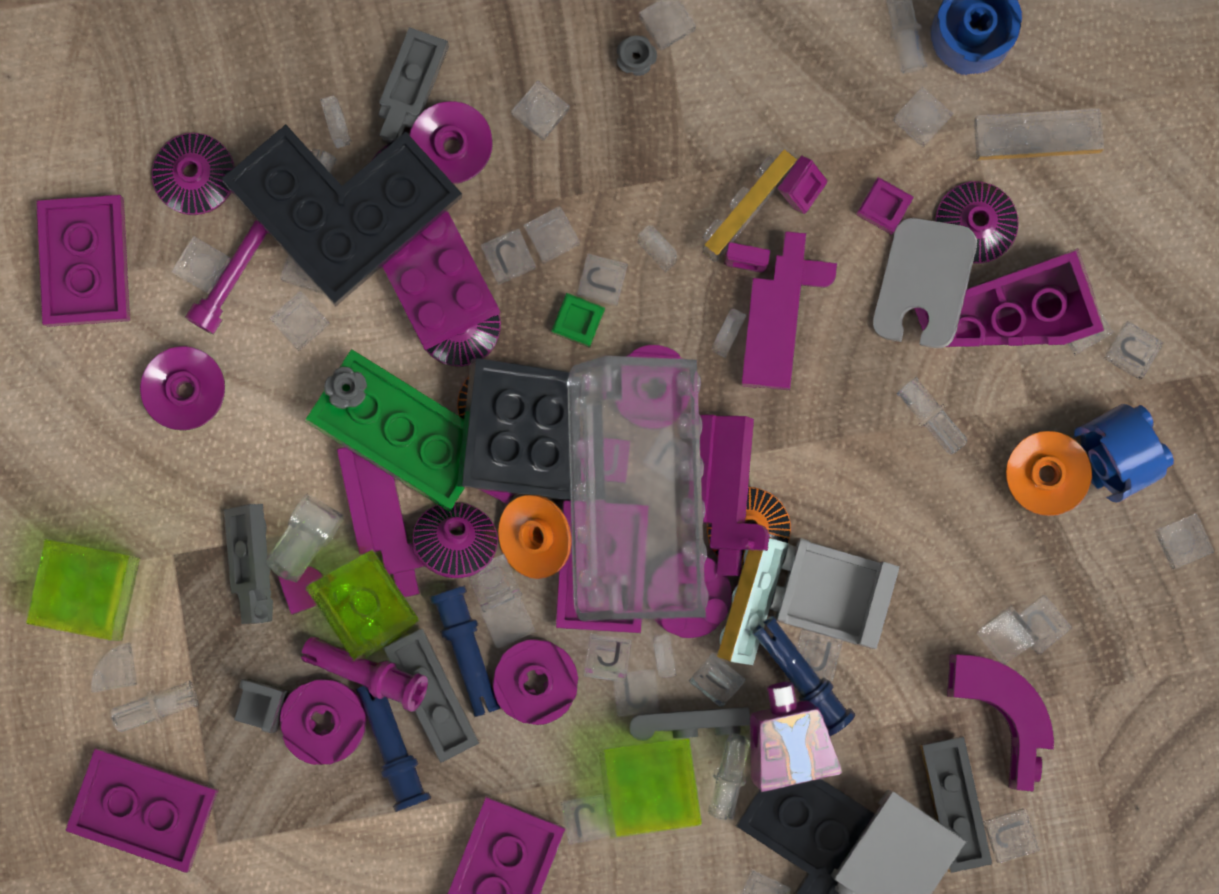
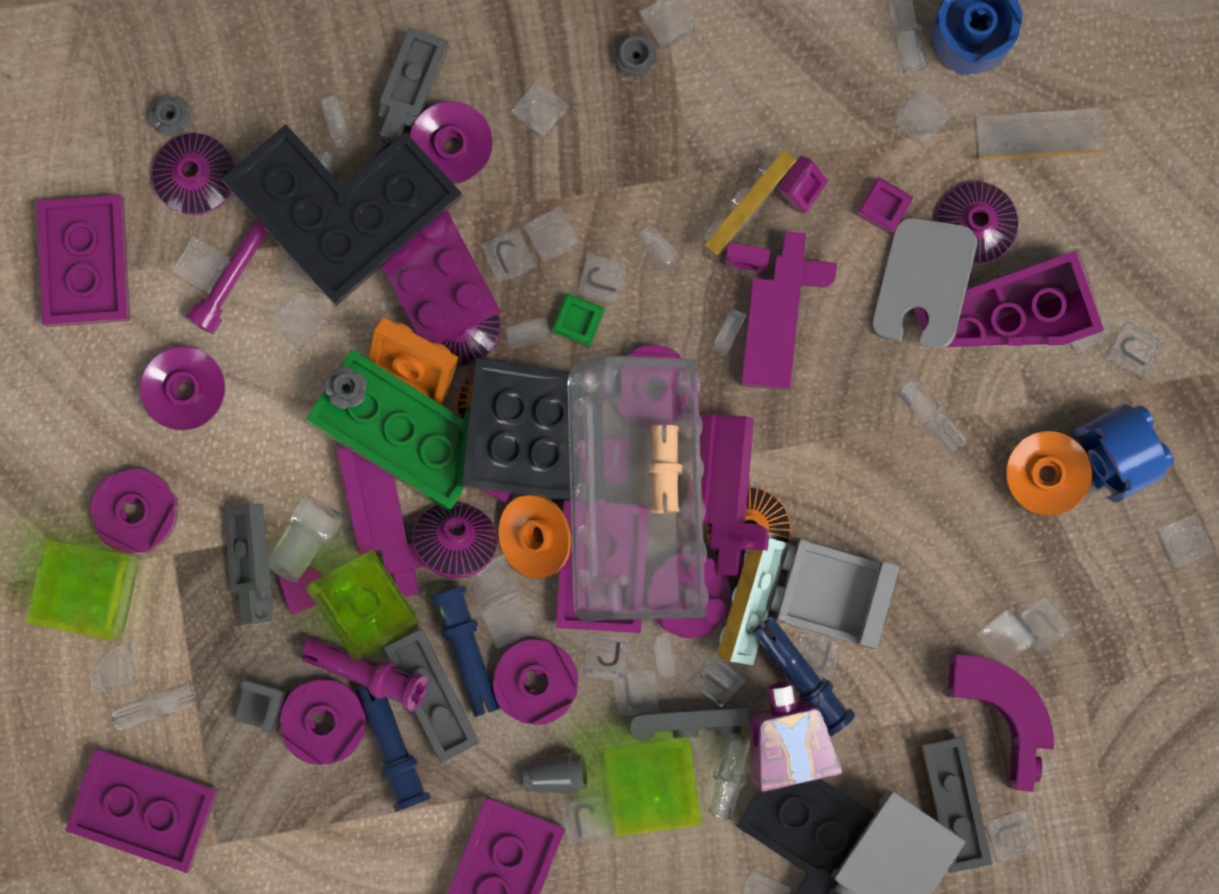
none -> magenta plate [90,468,178,554]
none -> dark grey plate [149,95,191,136]
none -> orange plate [368,317,458,405]
none -> clear tile [505,317,551,350]
none -> dark grey cone [523,752,588,795]
none -> light nougat pin [648,425,682,513]

